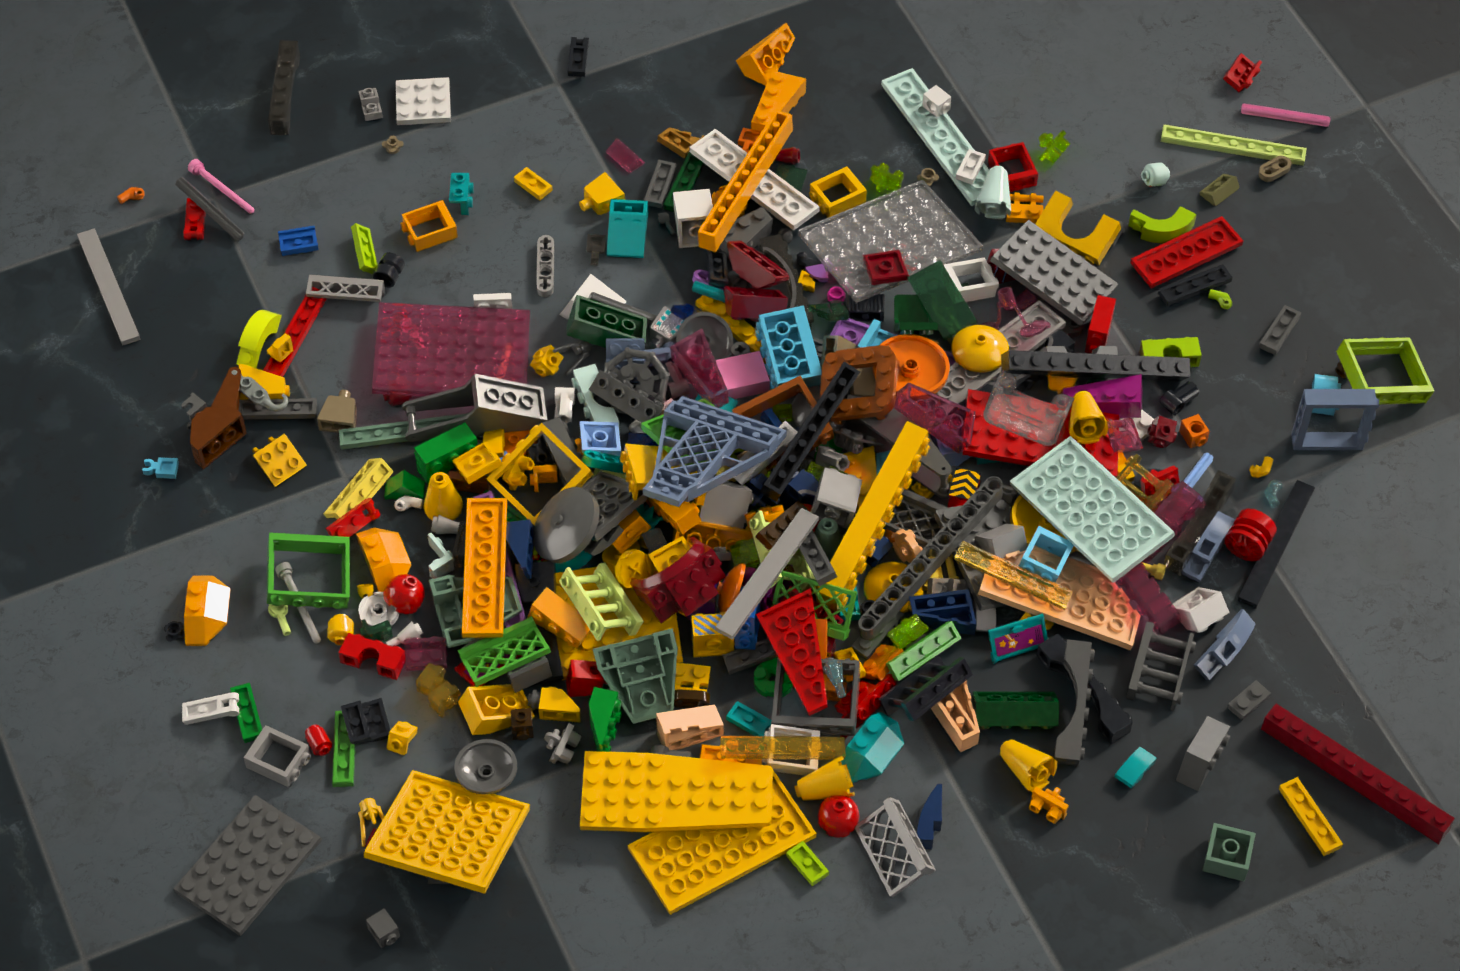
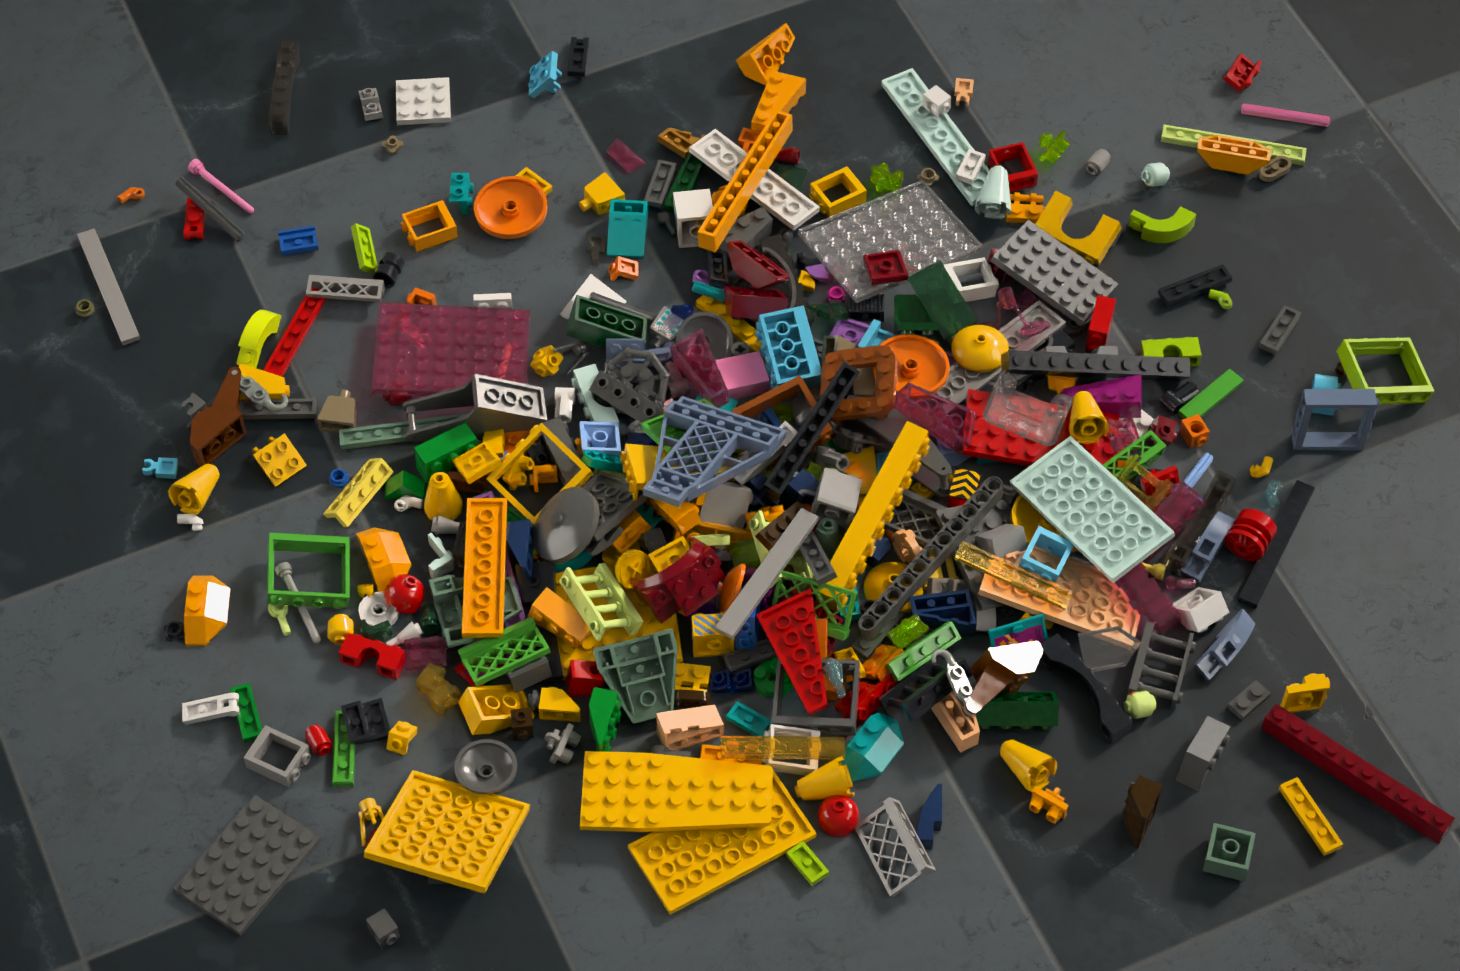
yellow bracket [267,333,293,362] -> none
red plate [325,498,381,537] -> none
light grey beam [537,235,554,297] -> none
dark grey arch [1054,639,1095,766] -> none
teal slope [1114,747,1157,788] -> none
red plate [1130,216,1243,289] -> none
olive slope [1199,174,1239,206] -> none
none -> olive plate [75,299,95,317]
none -> yellow cone [168,464,220,515]
none -> white arm [177,514,204,531]
none -> blue plate [329,469,349,488]
none -> orange bracket [406,287,437,313]
none -> clear green cone [420,604,440,634]
none -> orange dish [474,176,548,239]
none -> medium azure plate [528,51,562,98]
none -> orange bracket [608,256,638,281]
none -> yellowish green plate [690,534,730,549]
none -> clear blue slope [710,668,755,693]
none -> slope [931,641,1043,718]
none -> light nougat plate [954,78,974,107]
none -> clear tile [1078,626,1142,672]
none -> light grey brick [1085,149,1110,175]
none -> bright green fence [1103,430,1166,485]
none -> dark brown slope [1123,775,1163,848]
none -> yellowish green head [1124,690,1156,719]
none -> clear pink arm [1165,576,1196,590]
none -> bright green tile [1178,369,1244,419]
none -> light orange wedge [1197,135,1271,175]
none -> yellow plate [1280,673,1330,713]

